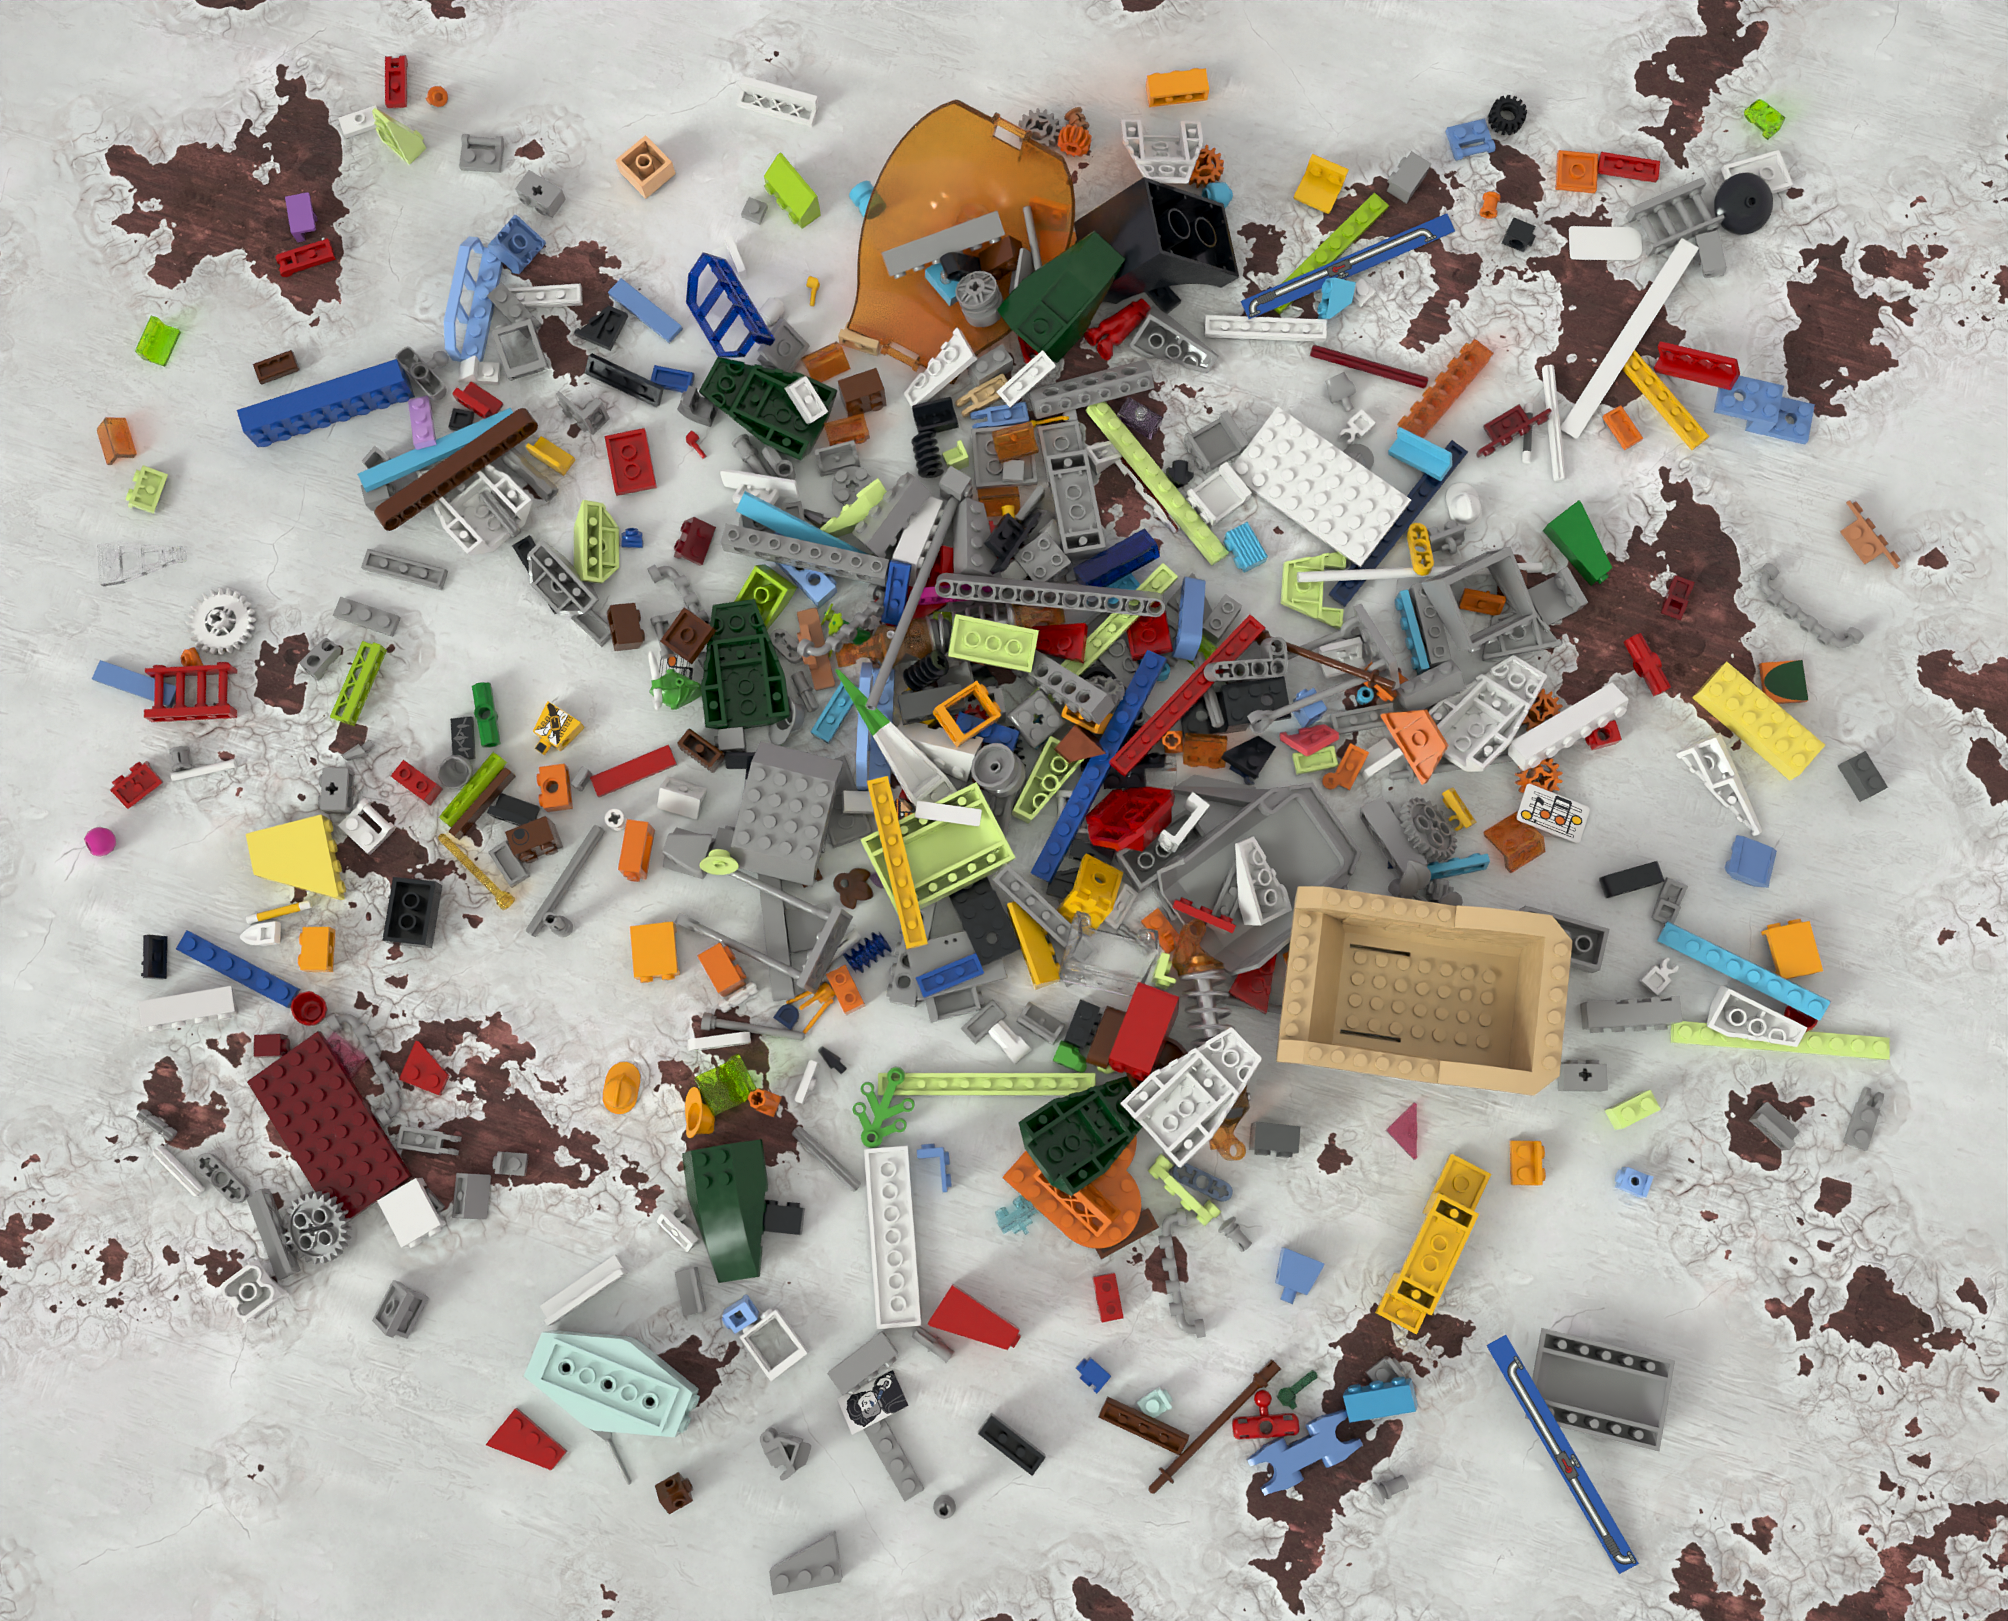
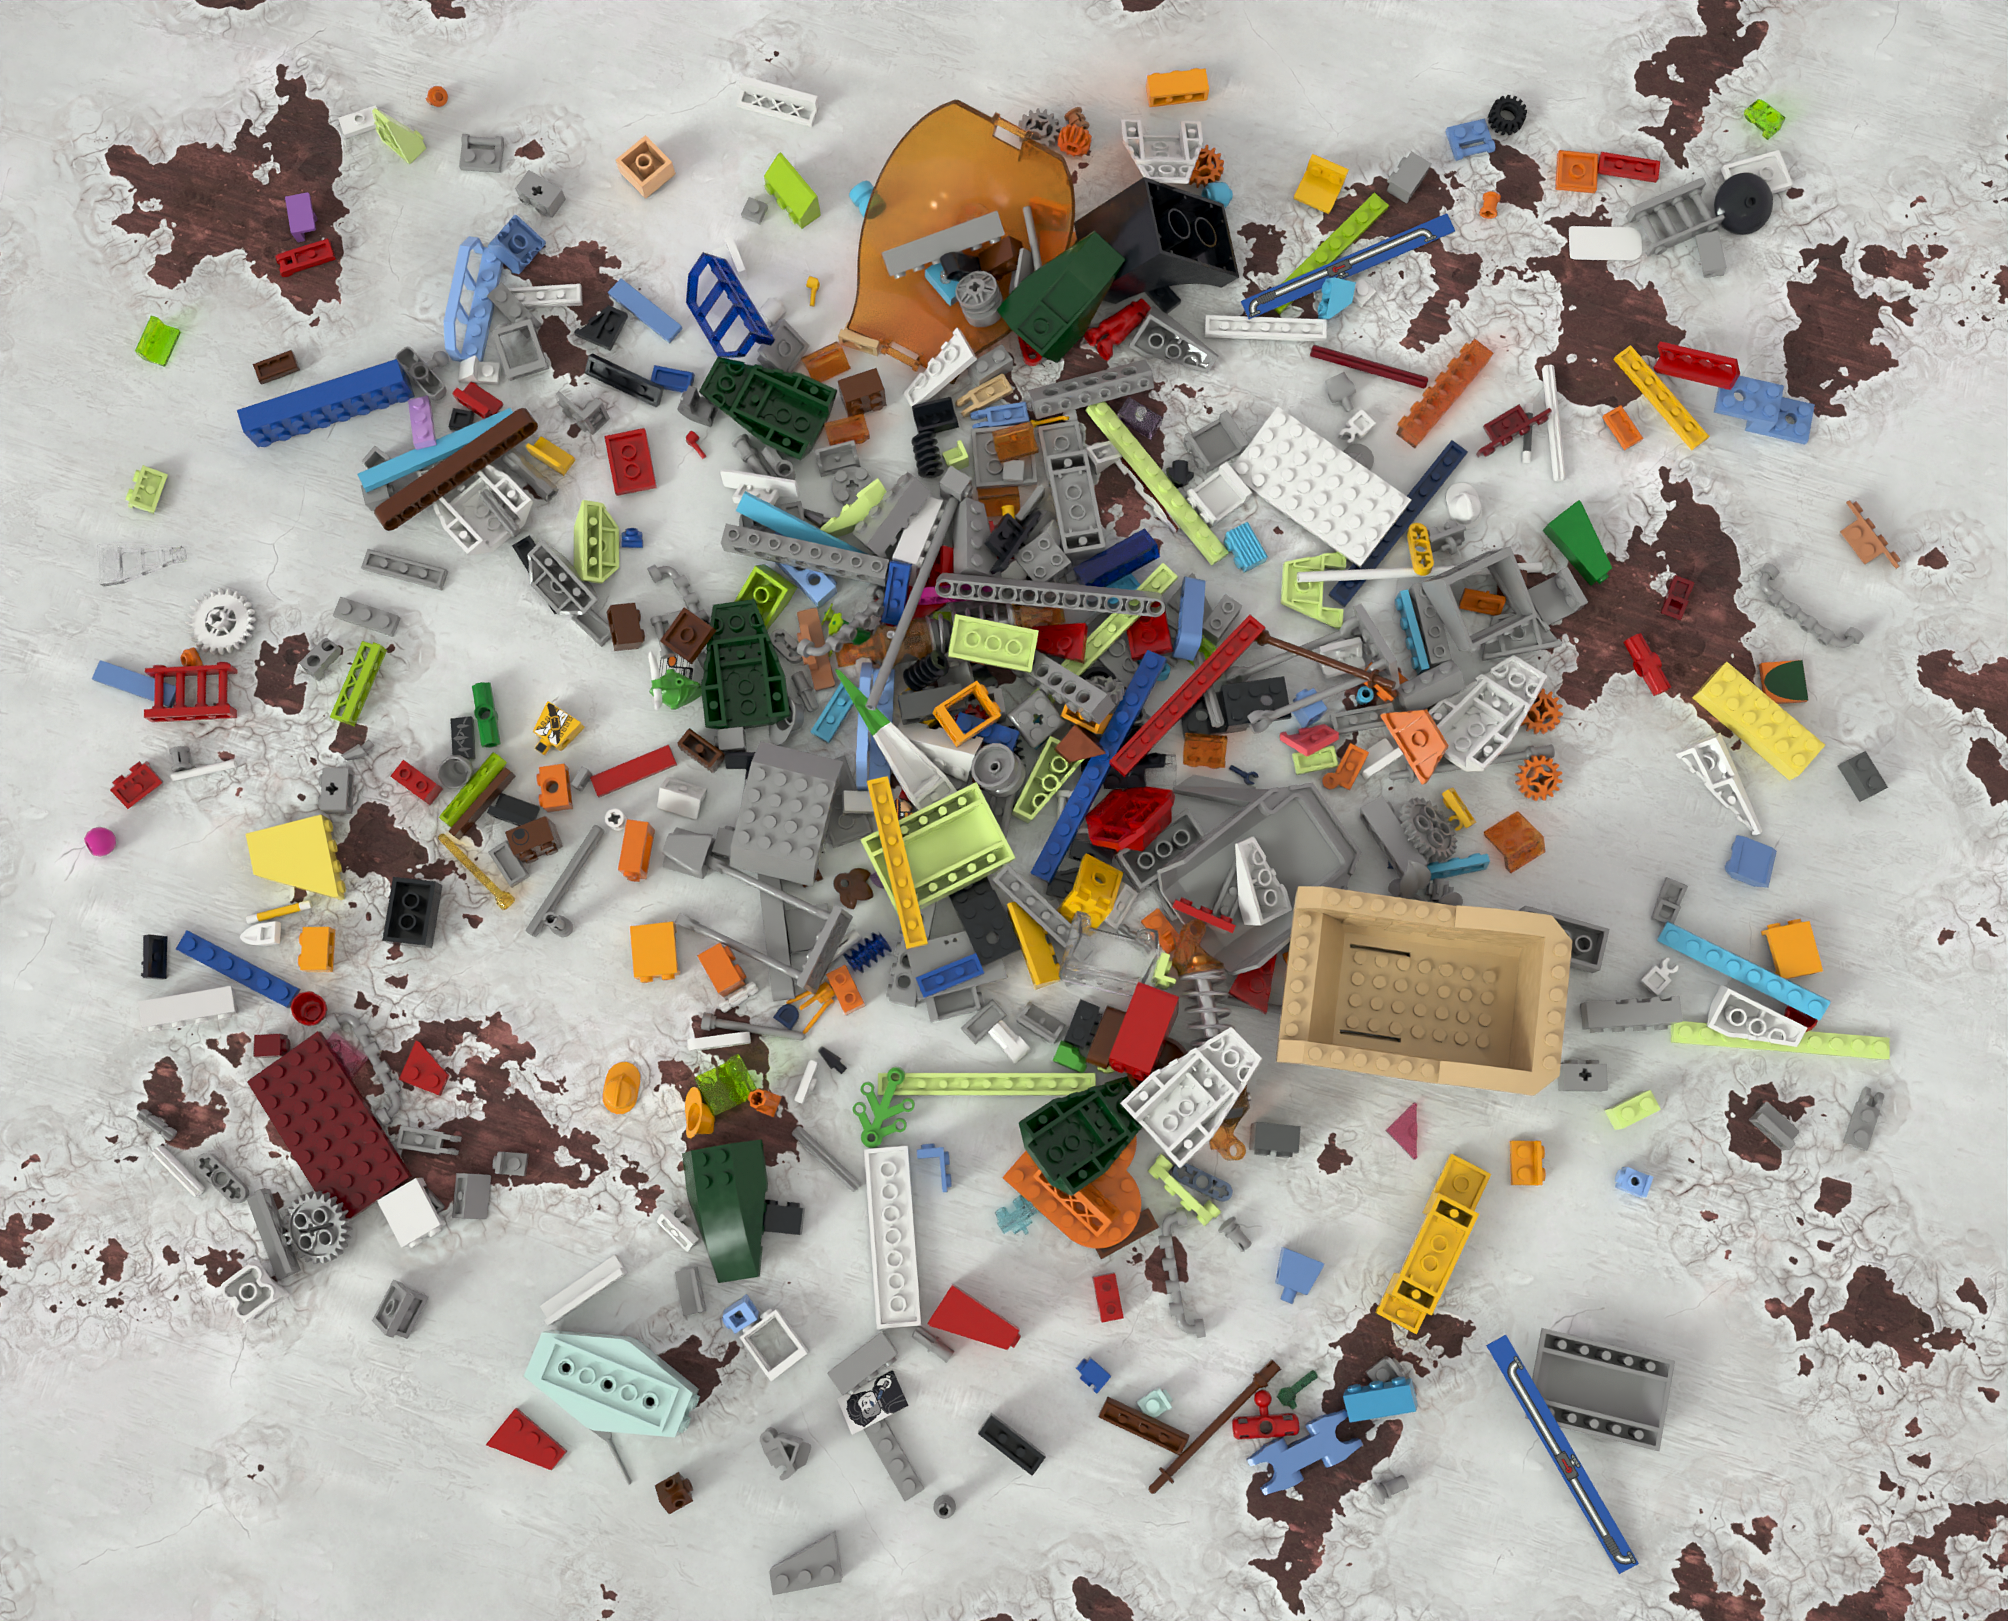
clear orange panel [97,417,137,465] -> none
white plate [338,798,396,855] -> none
red plate [385,55,408,108] -> none
dark red bracket [674,517,716,566] -> none
yellowish green piece [699,849,739,875] -> none
white panel [784,376,828,424] -> none
white sticker [915,801,982,826] -> none
white plate [997,350,1056,408] -> none
white panel [1158,792,1210,853] -> none
orange piece [1162,731,1183,753] -> none
light grey beam [1204,637,1288,682] -> none
black wing [1221,736,1276,780] -> none
medium azure panel [1388,427,1452,481] -> none
black brick [1501,217,1536,253] -> none
white brick [1508,683,1629,771] -> none
sticker [1517,784,1590,843] -> none
white sticker [1561,238,1699,439] -> none
red brick [1585,720,1622,750] -> none
black beam [1599,861,1665,898] -> none

